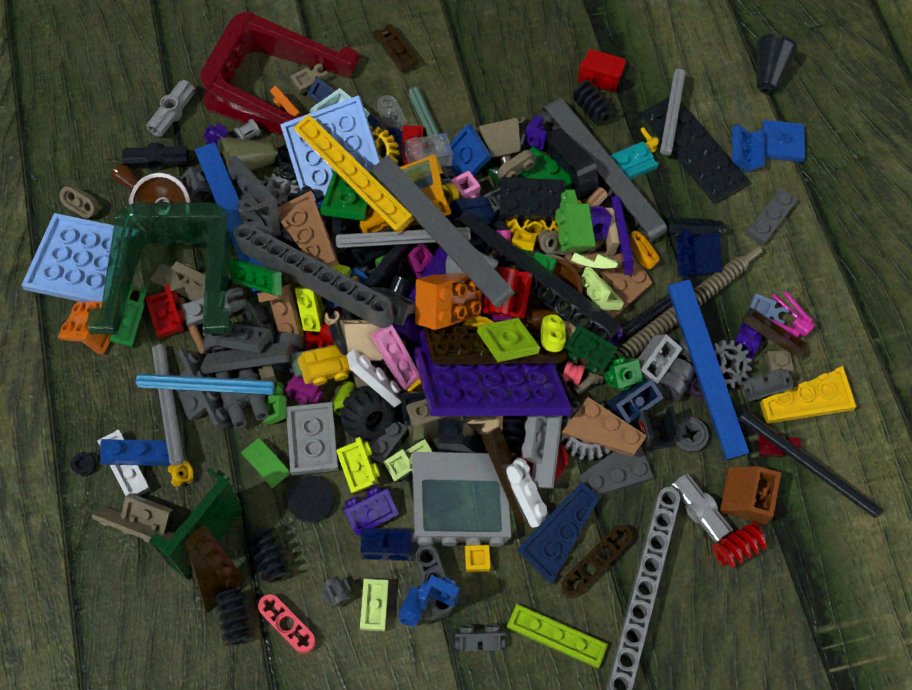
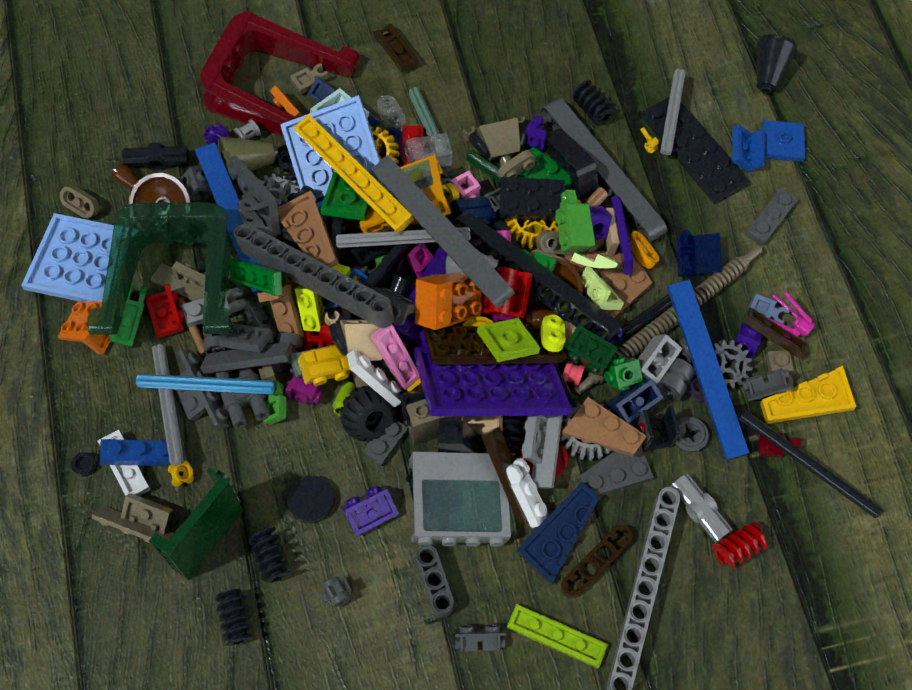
light grey piece [146,79,196,137] -> none
dark brown wing [183,525,245,613] -> none
bright green slope [240,438,290,488] -> none
coral beam [258,594,316,654] -> none
light grey plate [286,402,338,476] -> none
neon yellow bracket [336,437,381,495] -> none
clear blue brick [360,528,411,561] -> none
yellowish green plate [360,579,389,632] -> none
yellowish green slope [383,439,433,482] -> none
blue cone [398,587,422,626] -> none
blue bracket [418,575,459,610] -> none
blue plate [442,124,492,177] -> none
yellow plate [465,545,490,572] -> none
yellow plate [512,230,537,251] -> none
red bracket [577,49,626,92] -> none
teal plate [609,141,659,180] -> none
black hinge [666,217,727,237] -> none
dark orange slope [719,466,781,525] -> none

